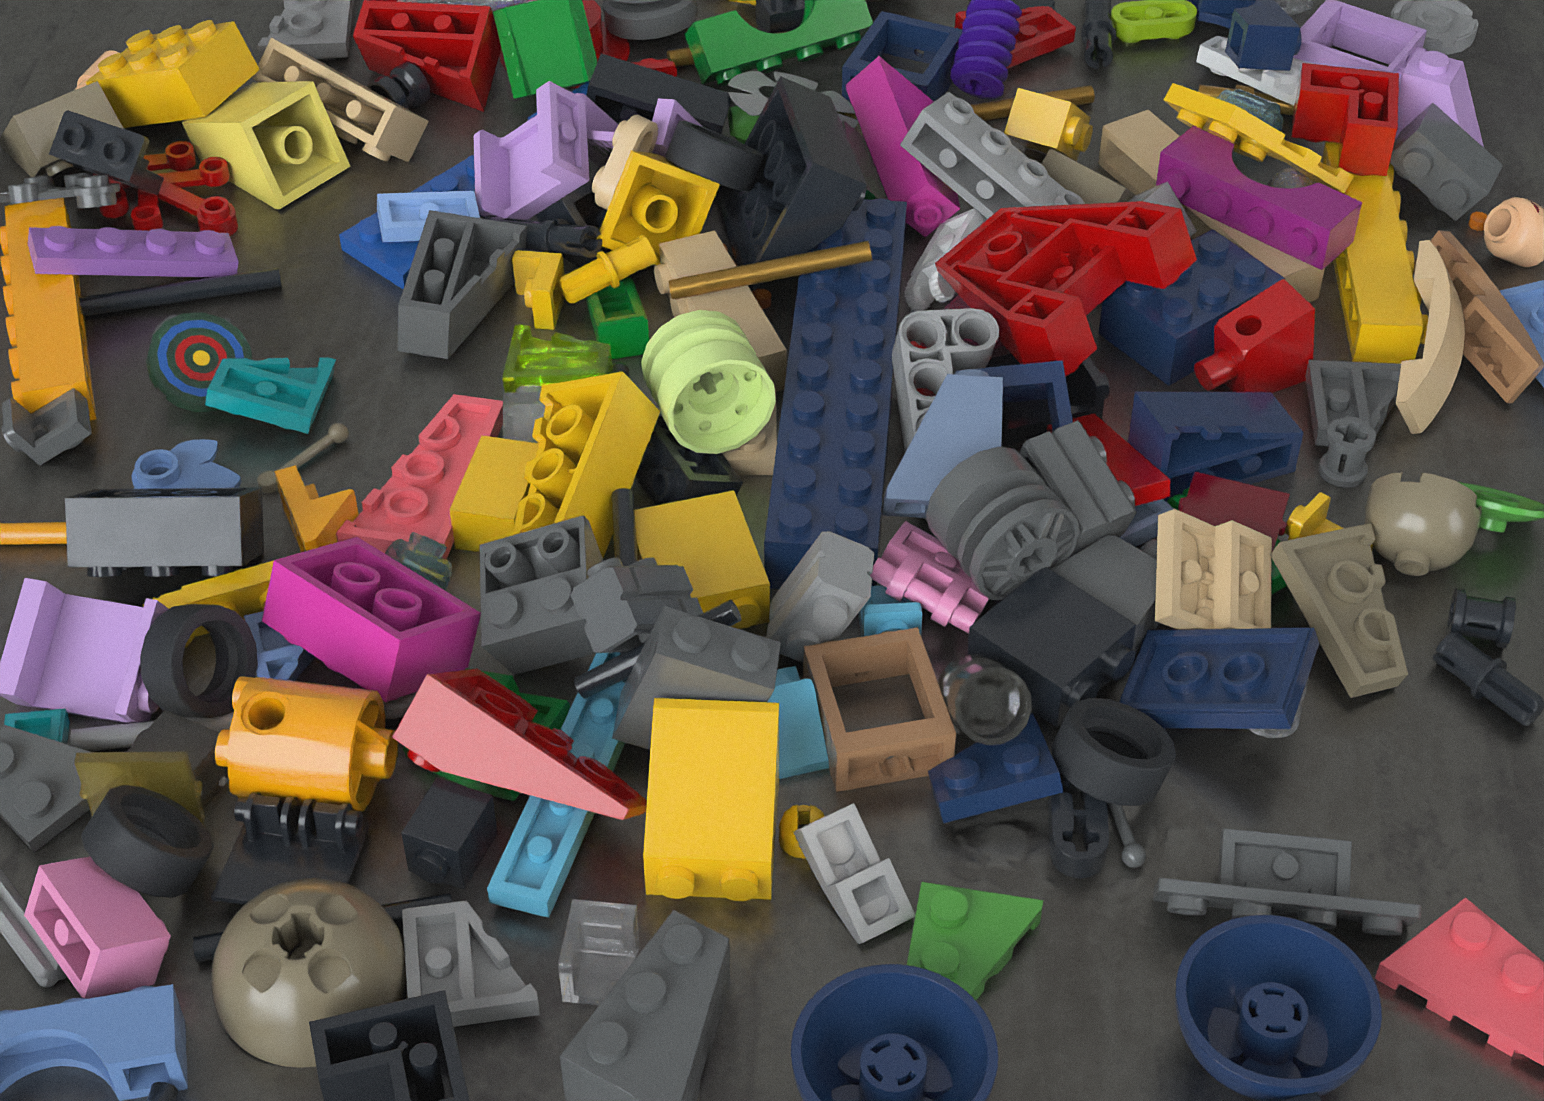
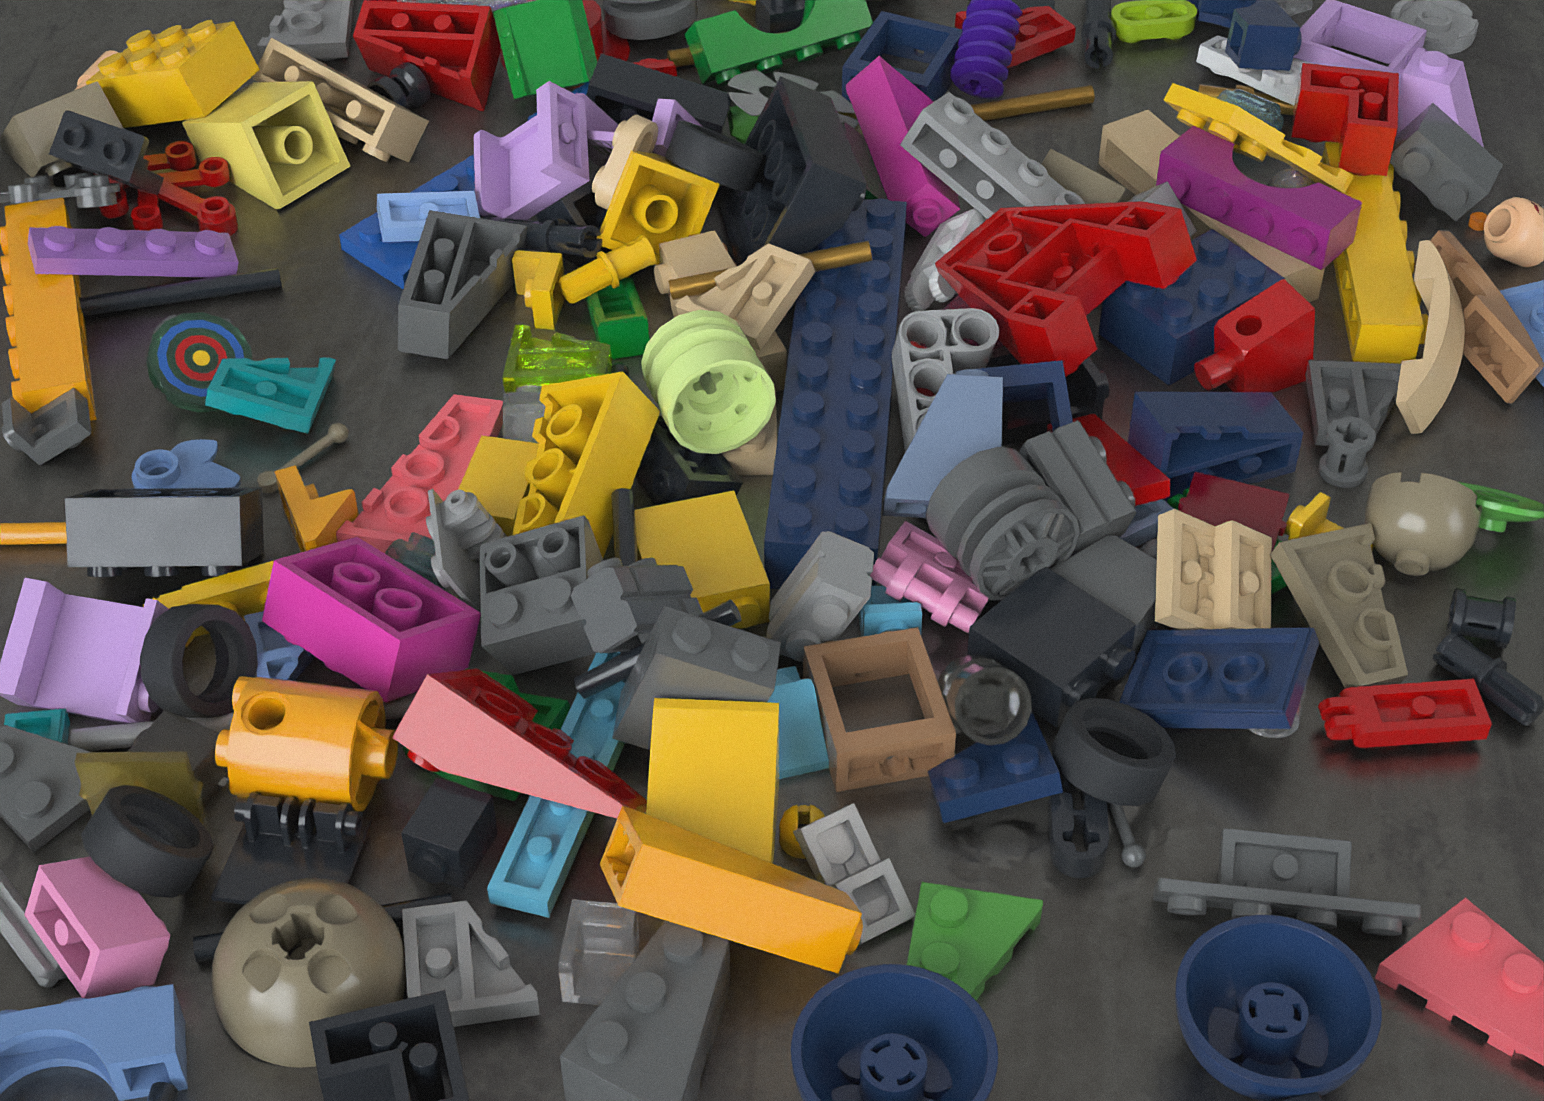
yellow brick [1004,88,1093,162] -> none
none -> light grey hinge [426,489,508,621]
none -> light orange slope [600,806,863,974]
none -> tan wing [675,243,815,351]
none -> red hinge [1318,679,1492,748]

